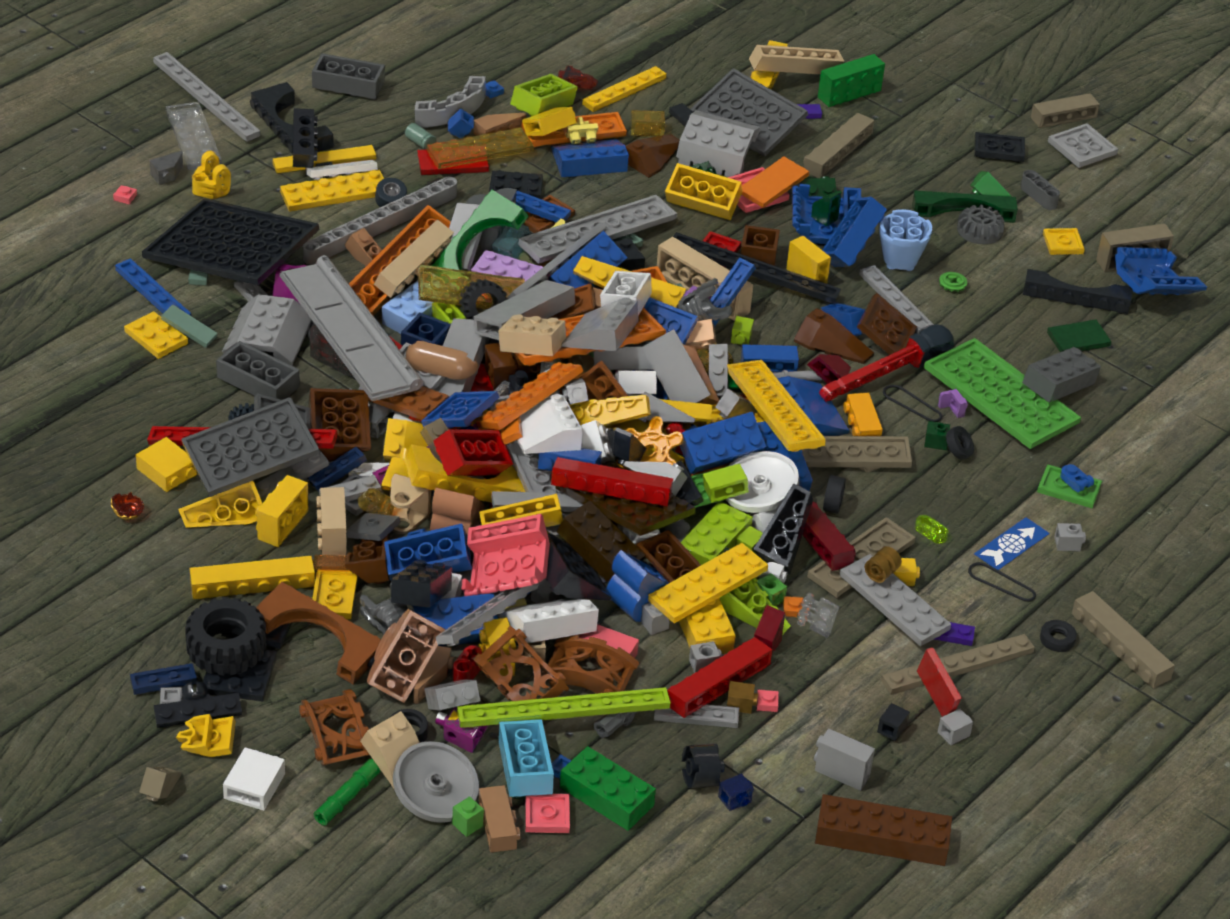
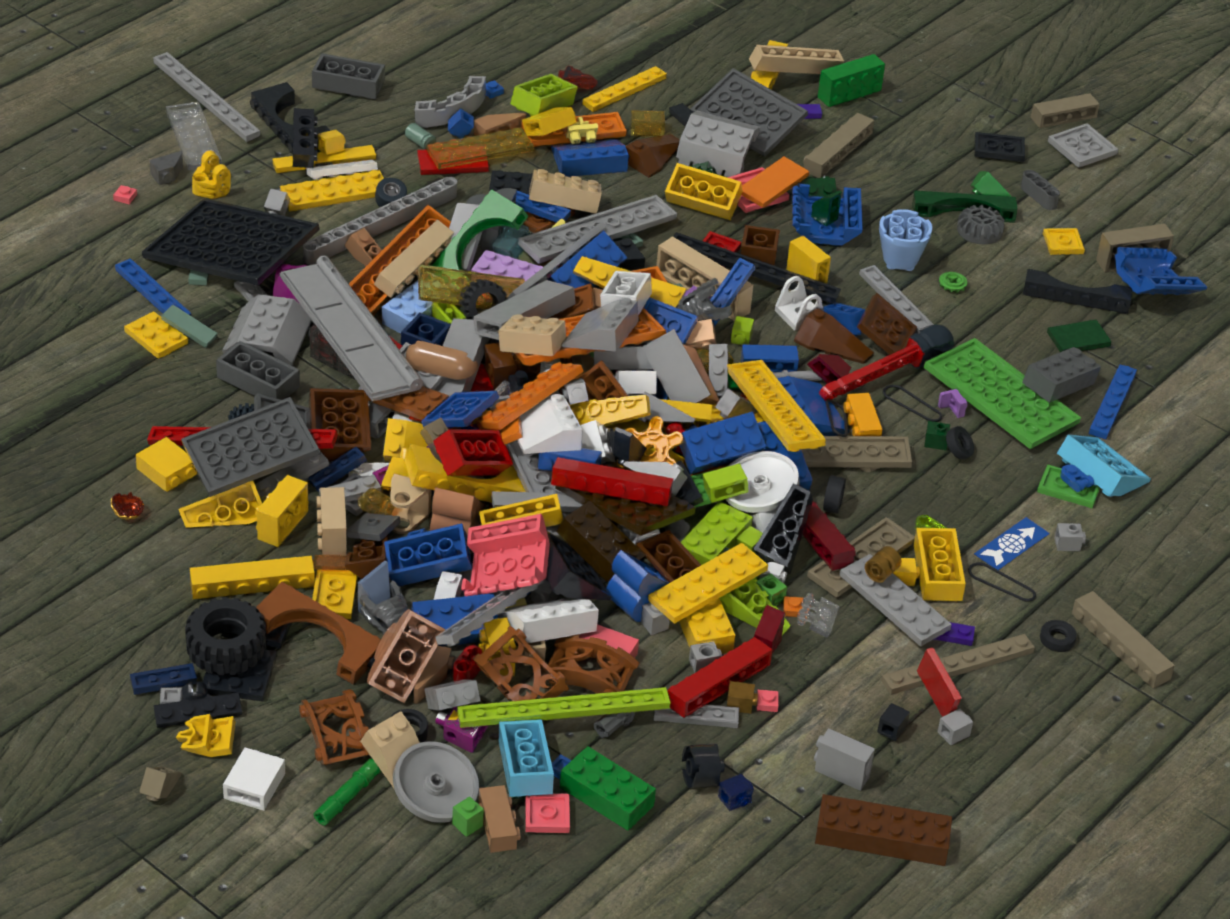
black brick [391,560,452,608] -> none
blue brick [822,197,887,267] -> none
none -> light grey brick [264,189,290,216]
none -> yellow brick [317,130,345,155]
none -> sand blue slope [358,561,390,621]
none -> tan brick [529,169,601,214]
none -> white hose [775,276,824,331]
none -> black piece [826,400,848,437]
none -> yellow brick [914,528,966,601]
none -> medium azure slope [1057,434,1151,497]
none -> blue plate [1089,365,1137,440]

